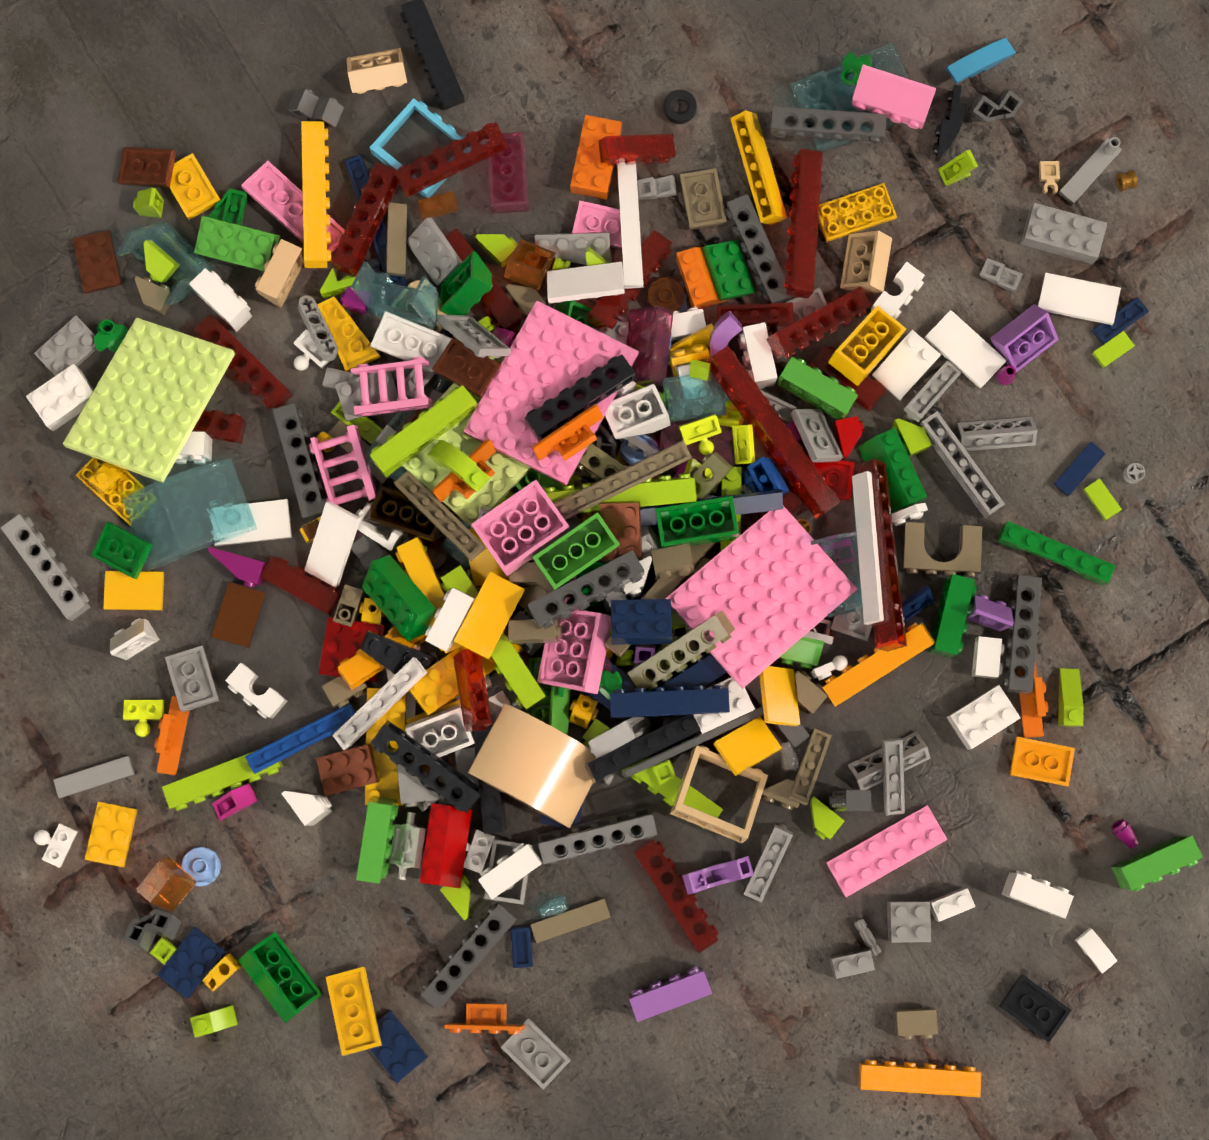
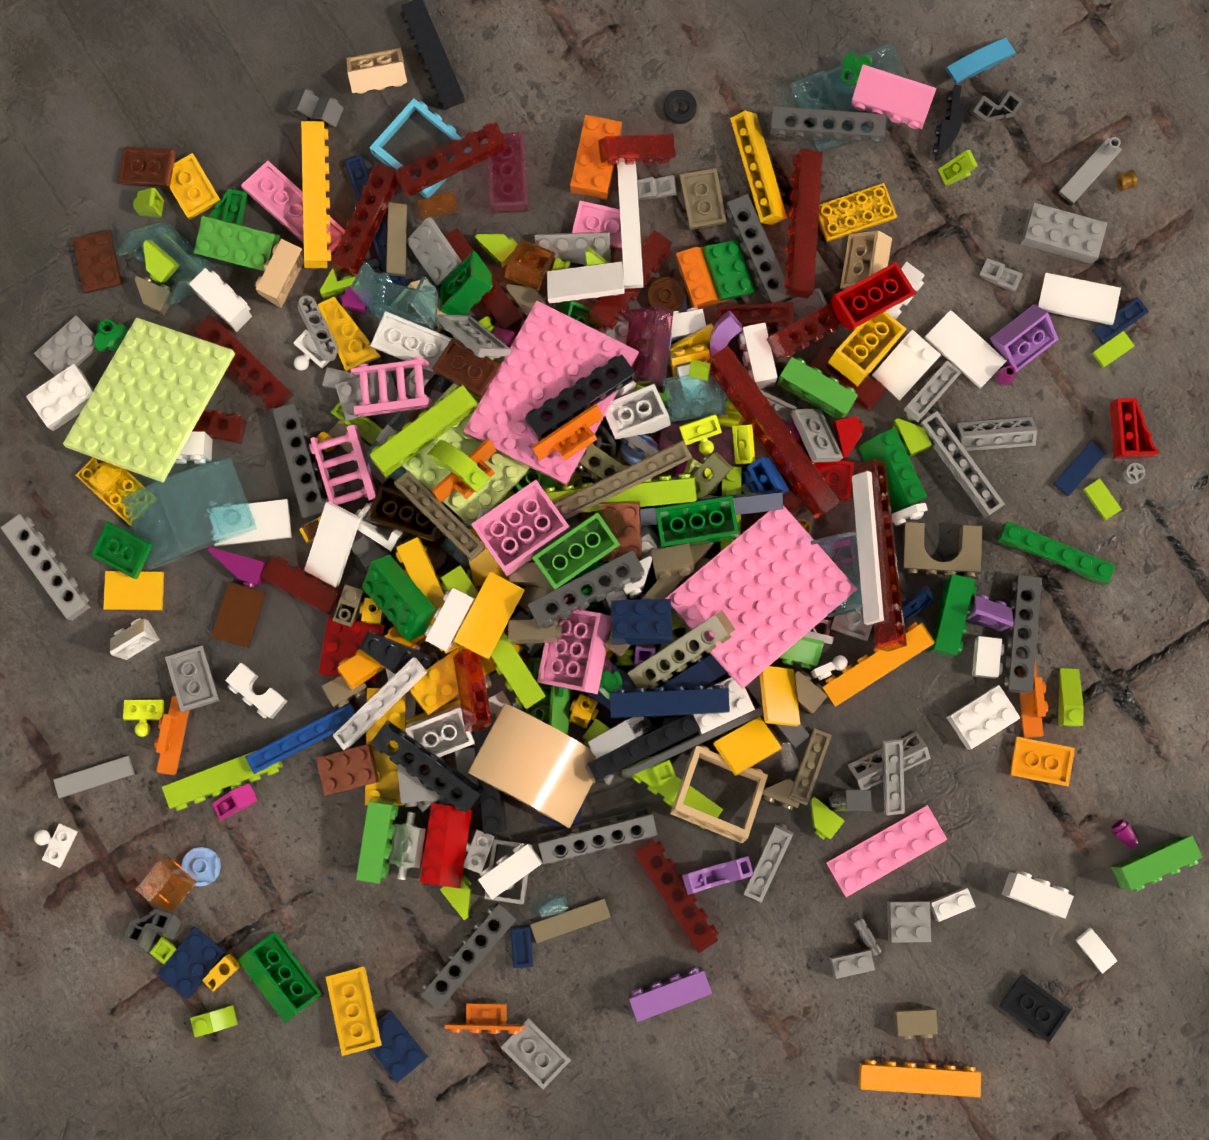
yellow plate [85,802,138,867] -> none
white slope [281,791,333,826] -> none
tan plate [1039,161,1060,194] -> none
none -> red brick [832,262,916,330]
none -> red wedge [1110,398,1159,459]

